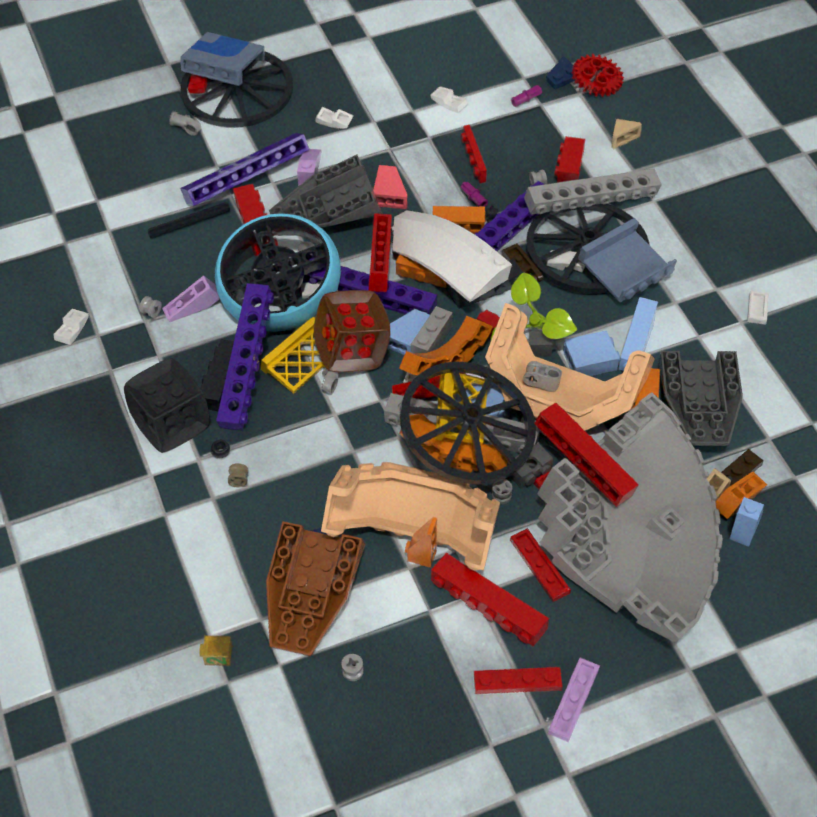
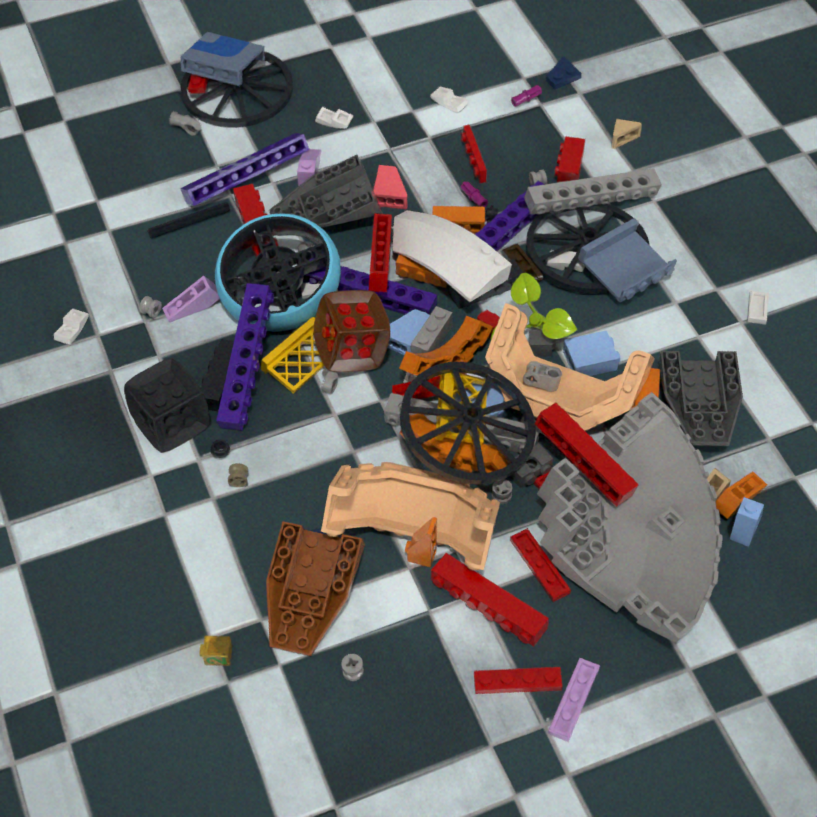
red gear [572,54,624,97] -> none
light blue slope [619,297,658,371] -> none
dark brown plate [721,449,764,487] -> none

